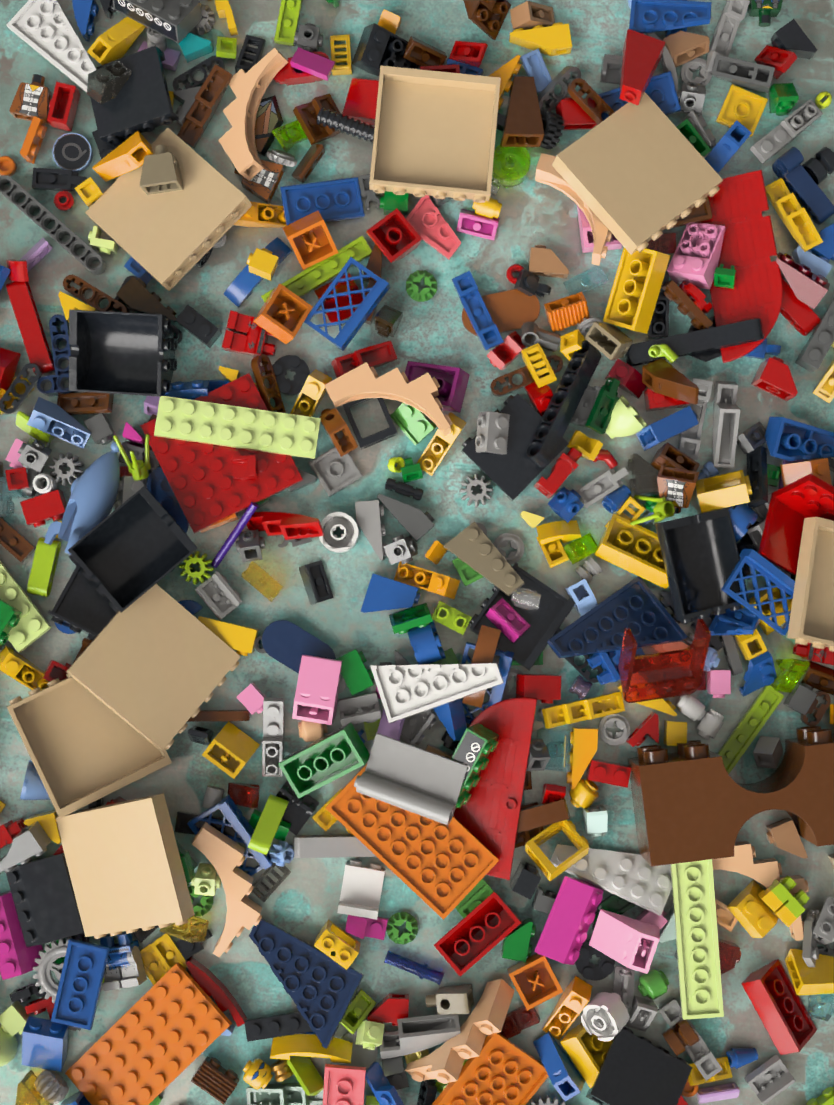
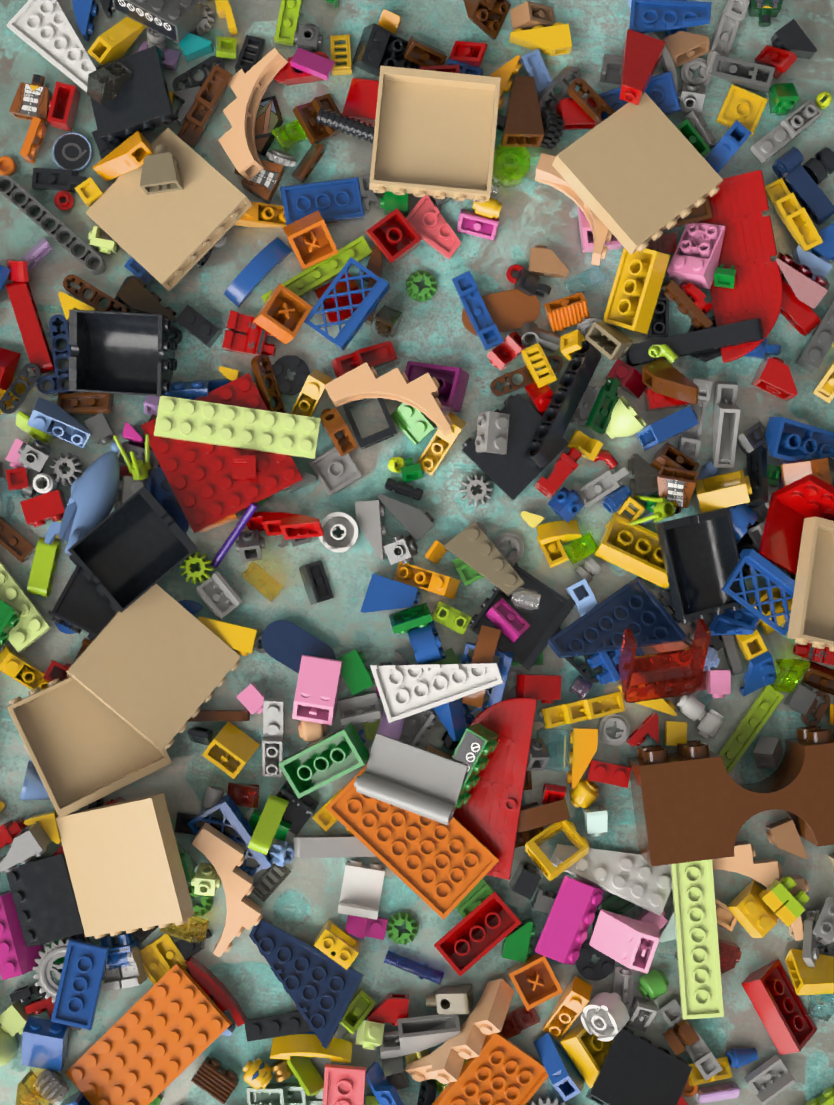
yellow brick [246,248,279,281] -> none

